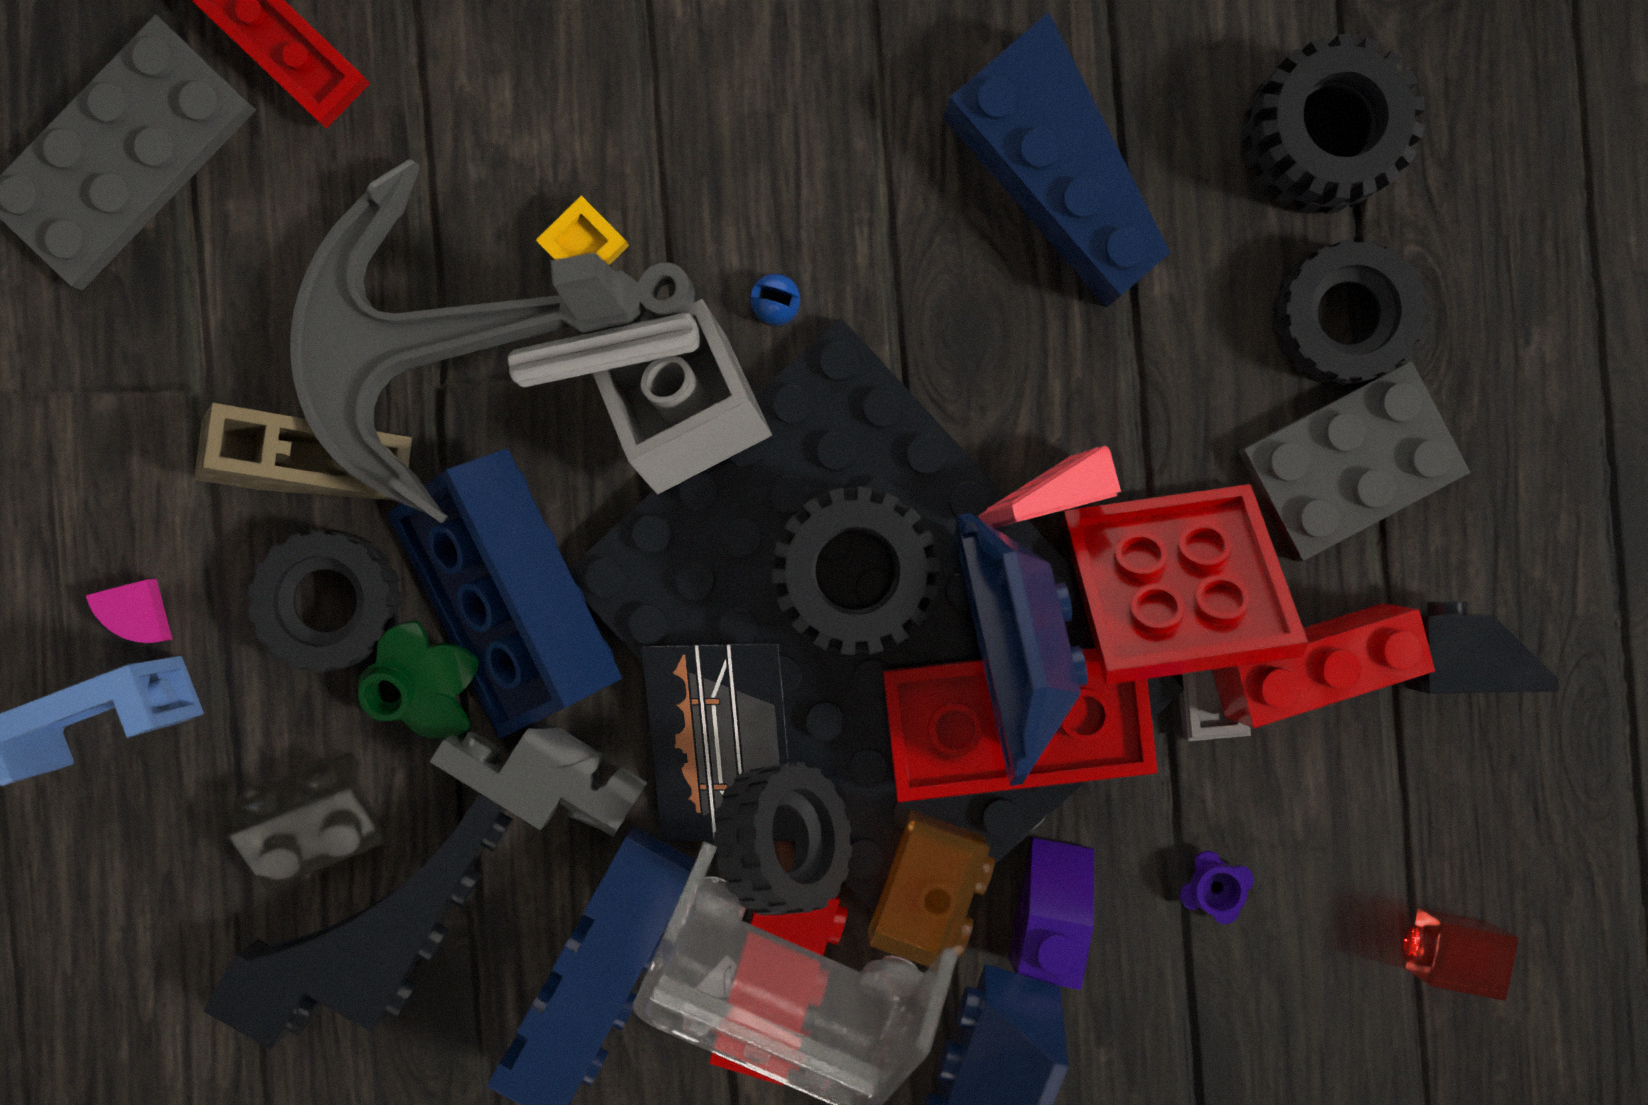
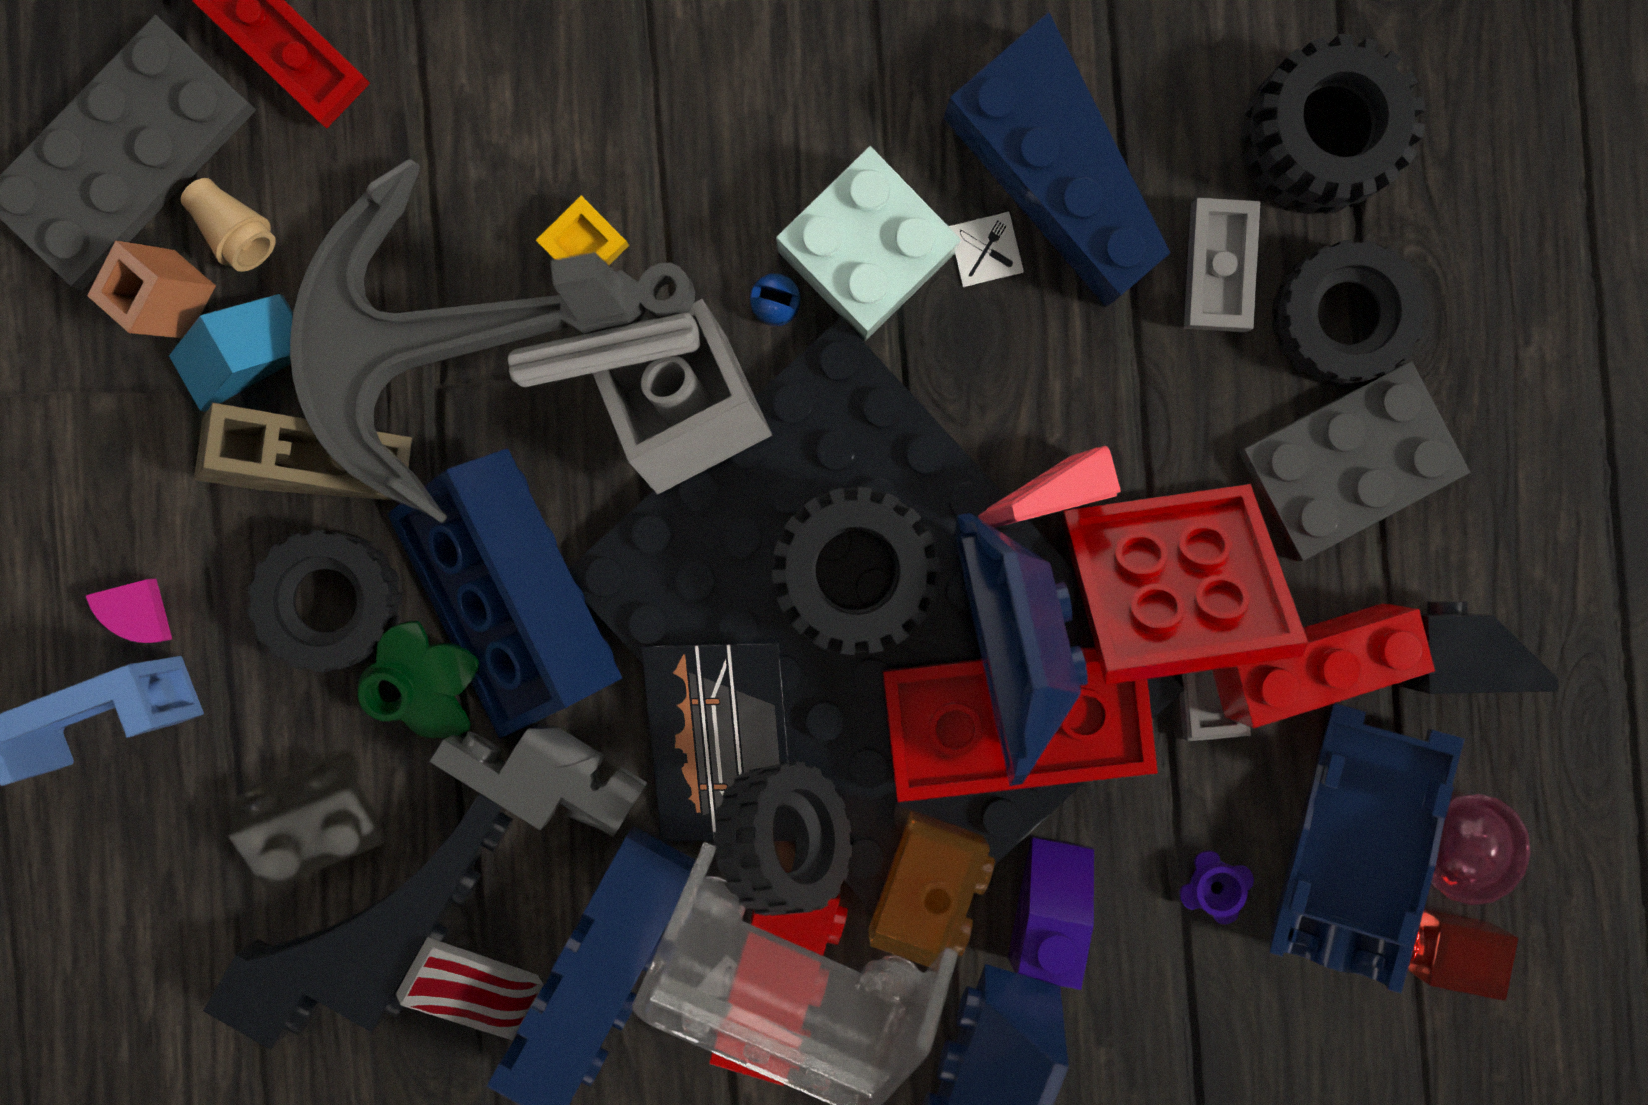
none -> nougat brick [87,240,216,338]
none -> dark azure slope [169,294,293,412]
none -> tan cone [181,178,276,272]
none -> tile [396,937,543,1040]
none -> light aqua brick [776,146,961,341]
none -> white sticker [948,212,1024,287]
none -> light grey plate [1184,198,1261,332]
none -> dark blue piece [1269,703,1465,994]
none -> clear pink hat [1431,794,1531,905]

